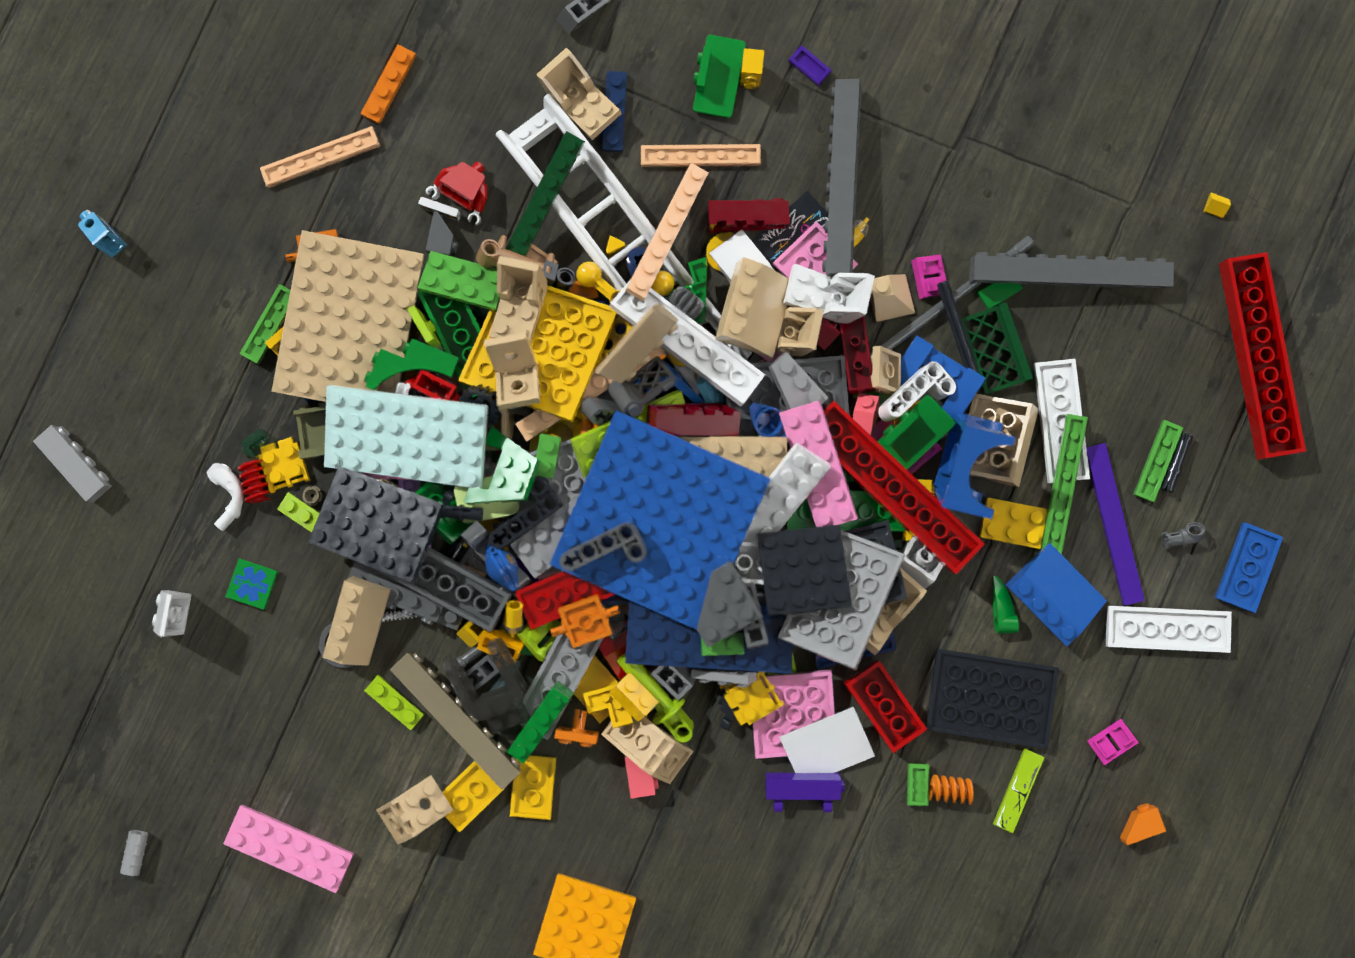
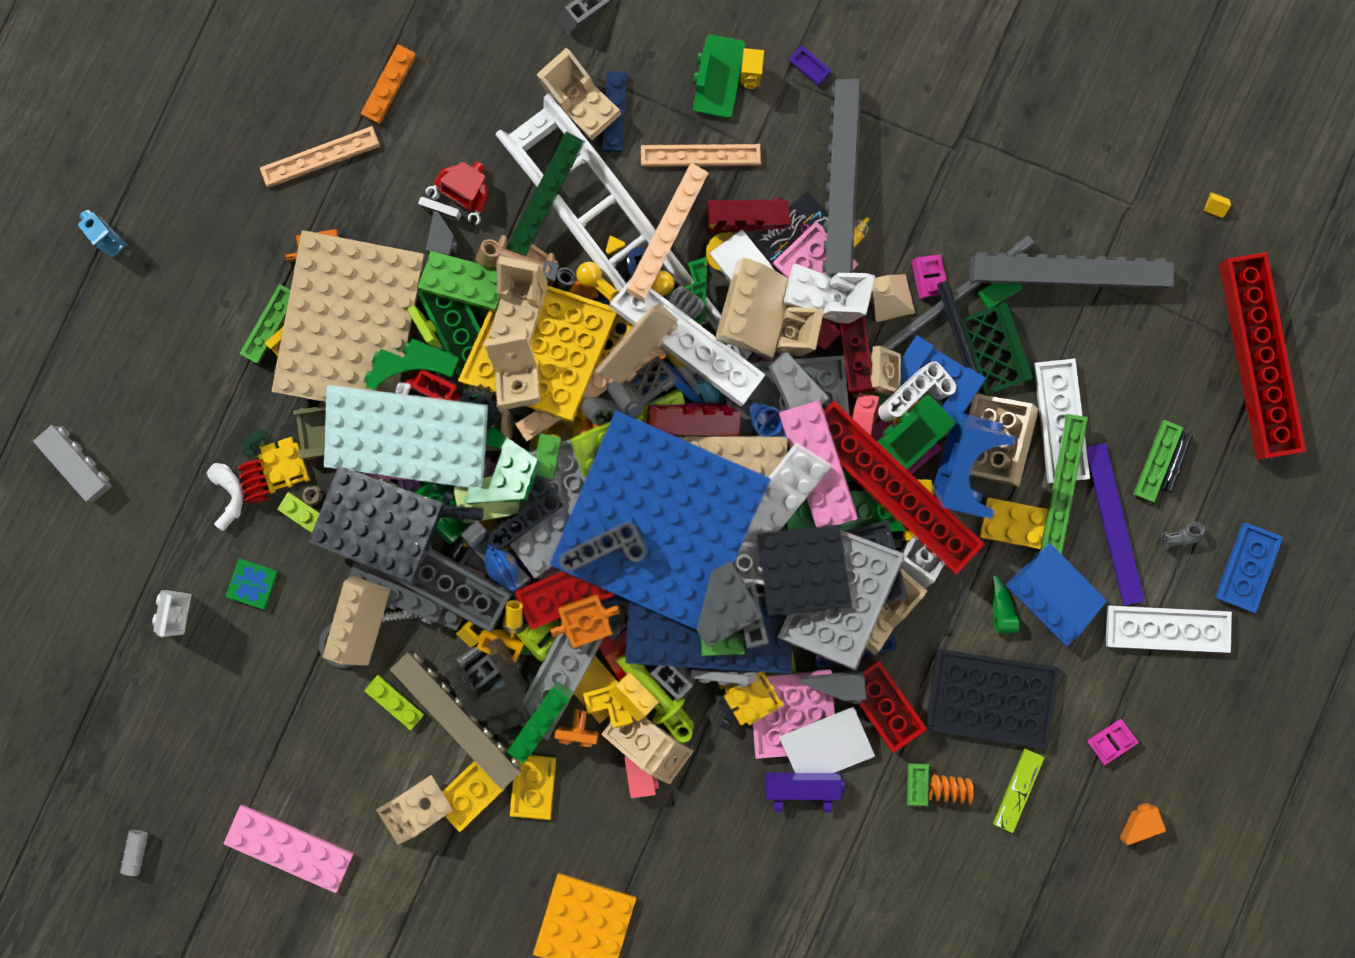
none -> dark grey slope [801,671,866,704]

